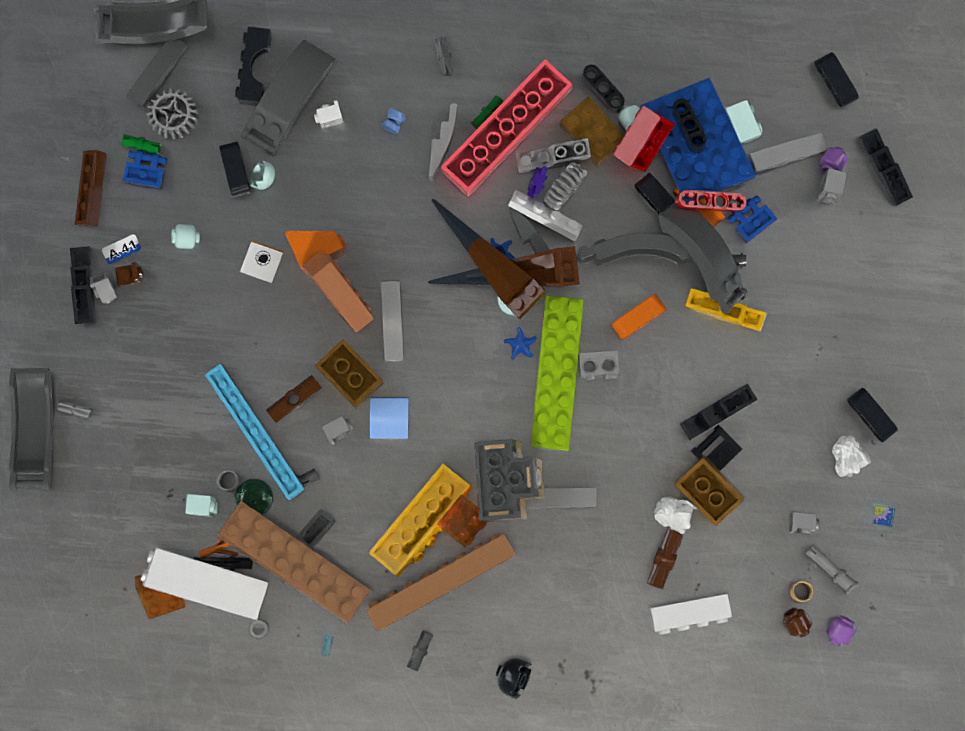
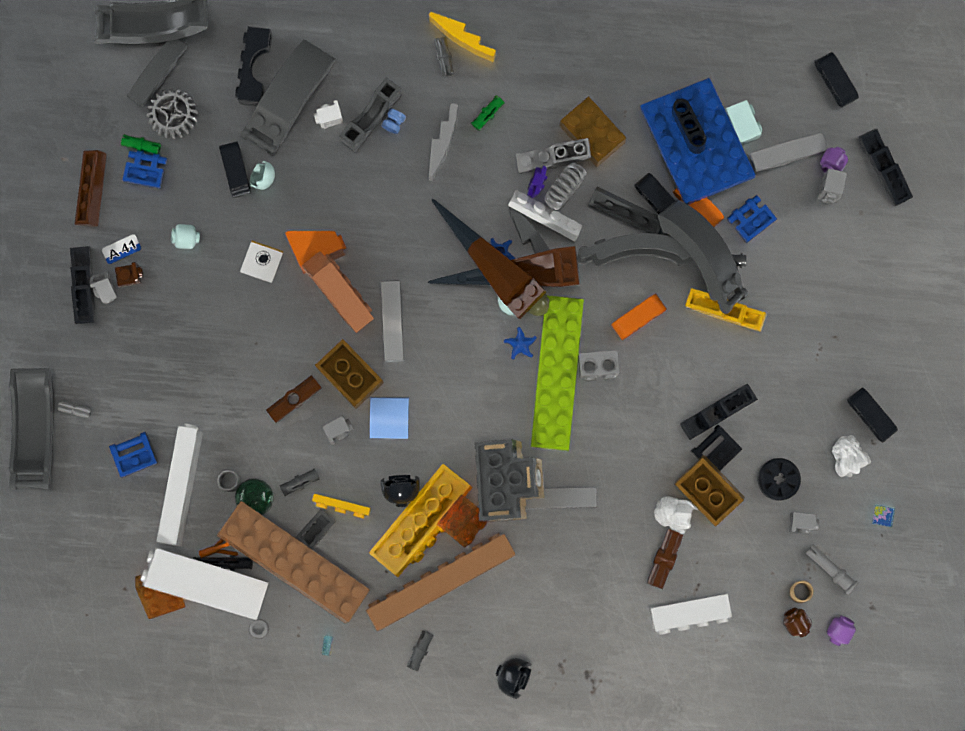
light aqua brick [185,494,219,518] -> none
medium azure plate [205,364,305,501] -> none
coral brick [441,59,573,197] -> none
black beam [582,64,625,114] -> none
brick [613,106,675,172] -> none
light aqua head [618,105,640,130] -> none
red beam [675,190,746,212] -> none
none -> blue plate [109,431,158,478]
none -> white brick [156,424,203,547]
none -> yellow plate [312,494,371,519]
none -> dark grey arch [339,77,402,152]
none -> black cylinder [381,475,420,507]
none -> yellow slope [429,12,496,62]
none -> olive piece [529,294,549,316]
none -> dark grey plate [589,186,661,234]
none -> black wheel [757,458,801,501]

